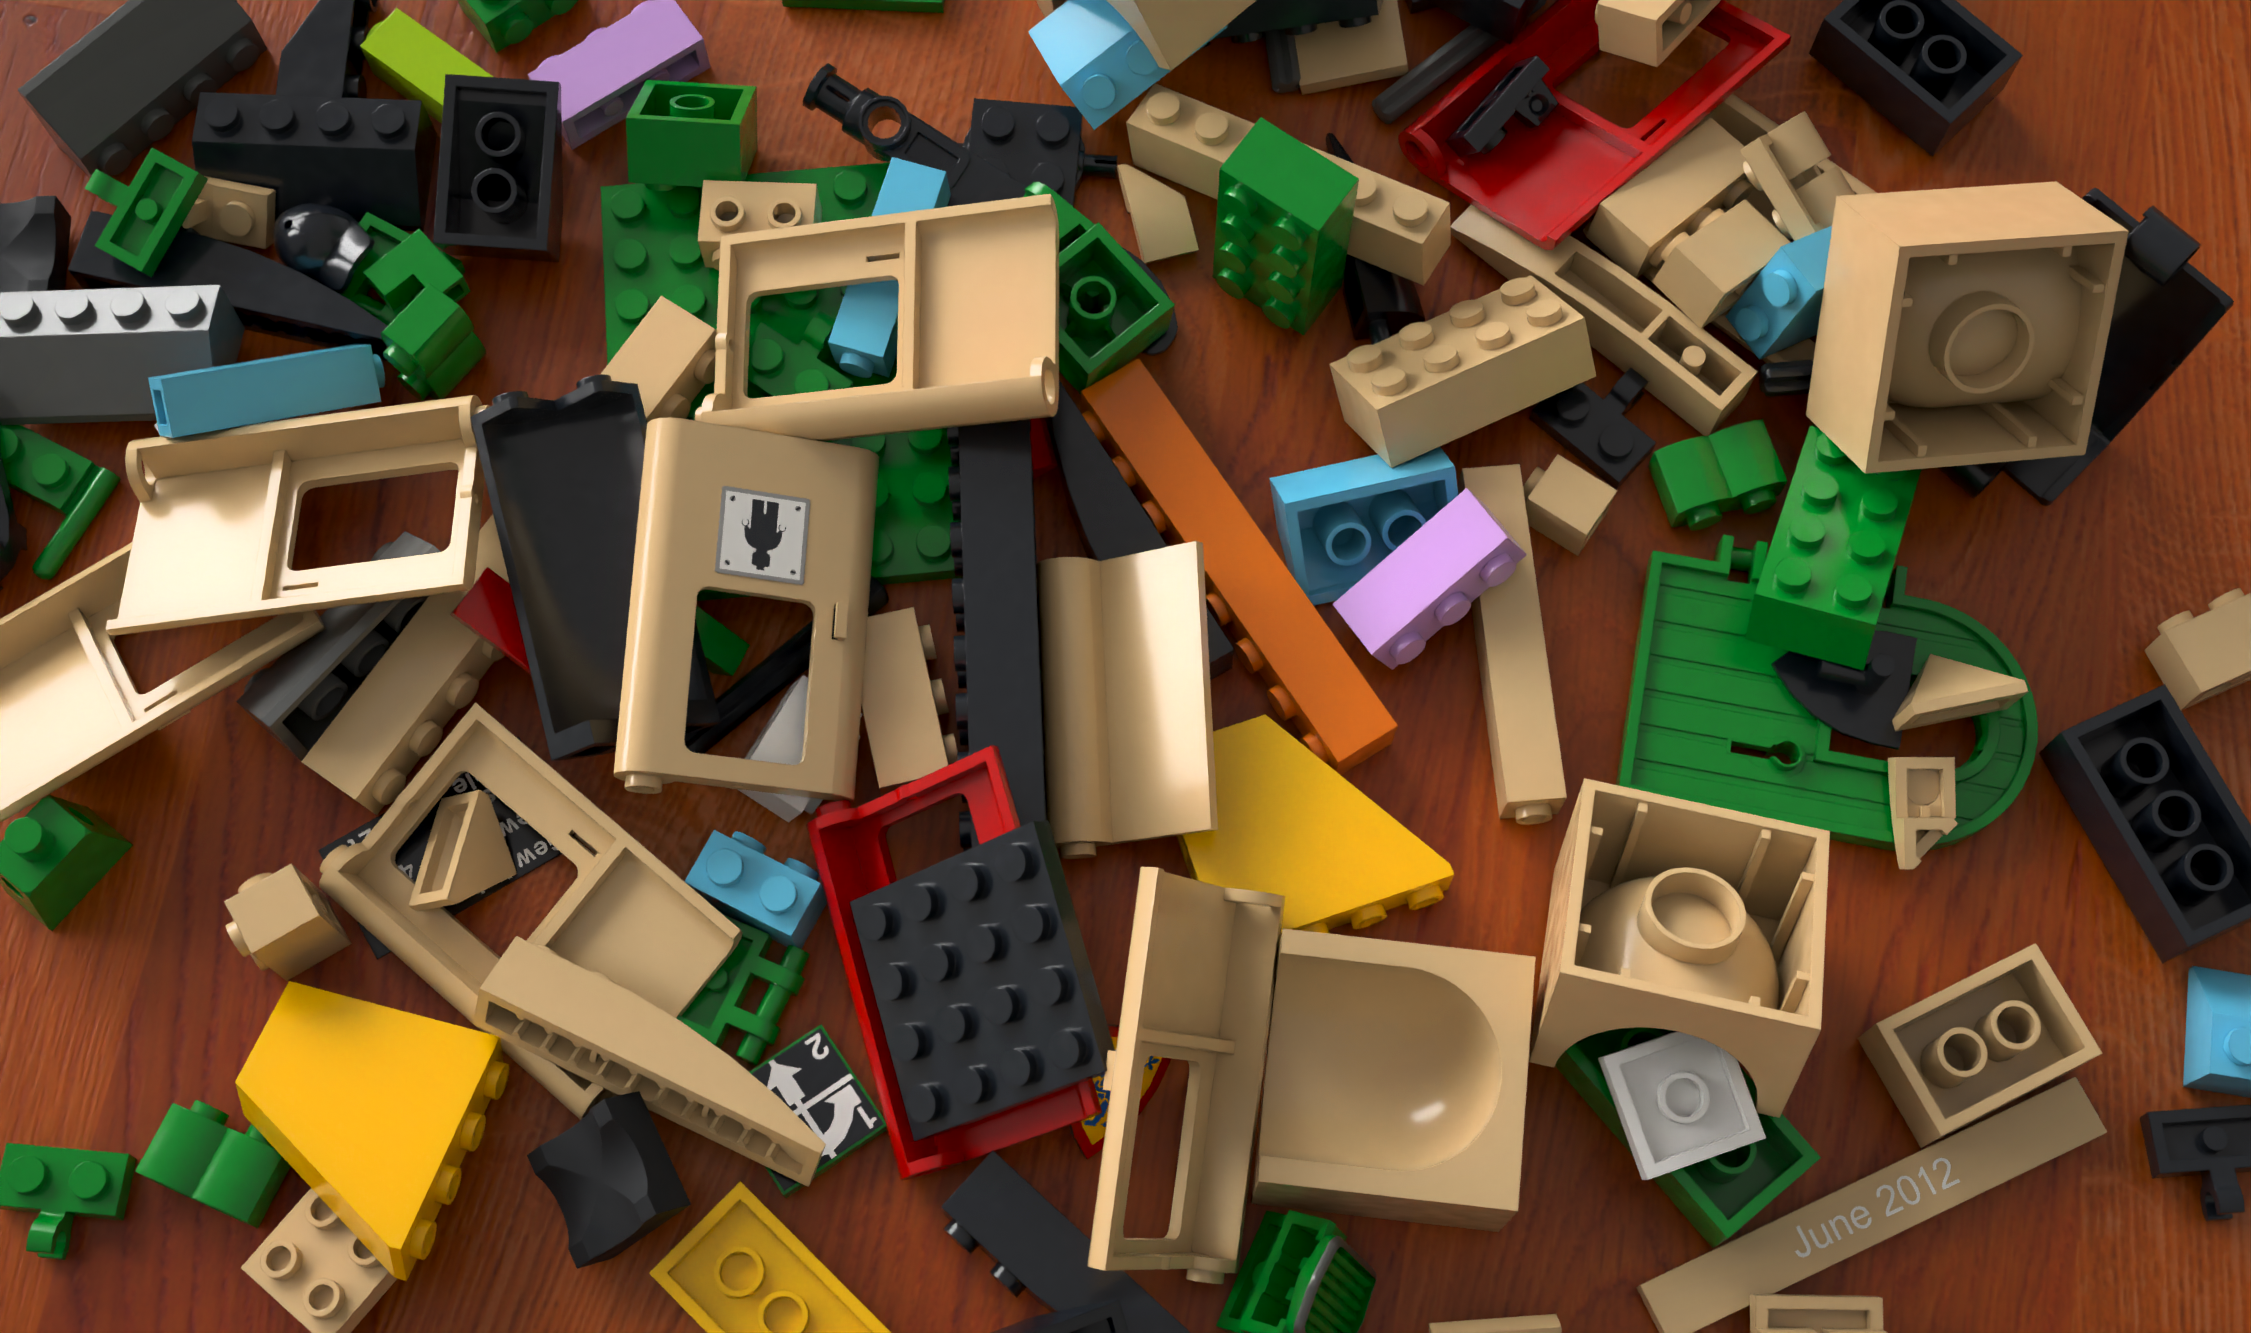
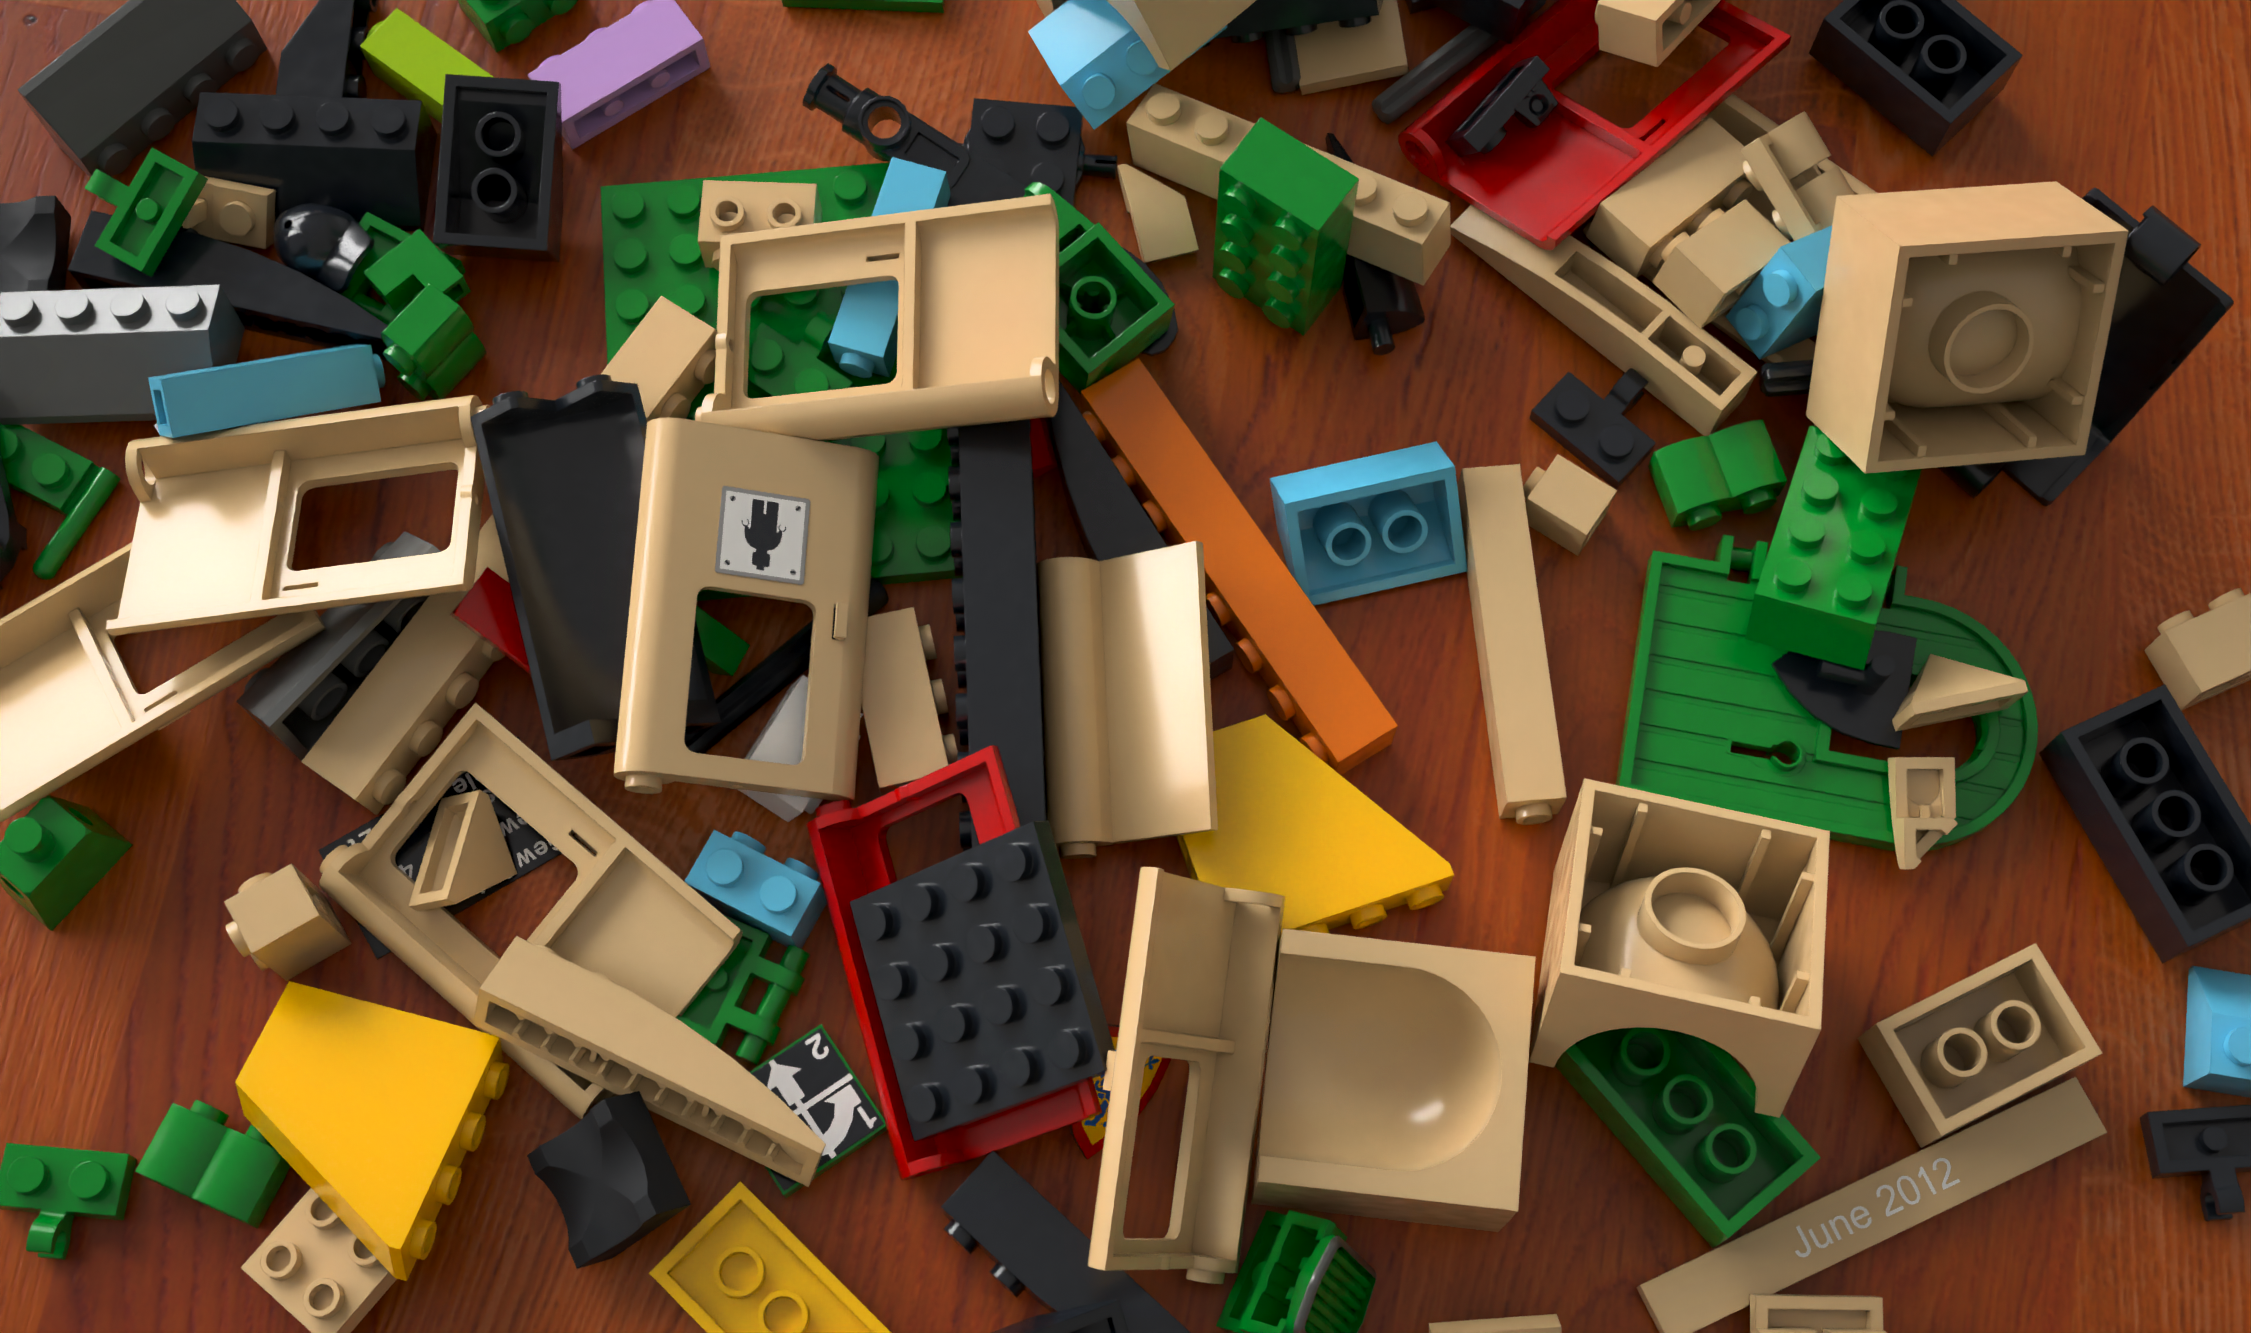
green brick [626,80,758,191] -> none
tan brick [1329,275,1596,468] -> none
lavender brick [1332,488,1527,670] -> none
white plate [1598,1031,1766,1180] -> none

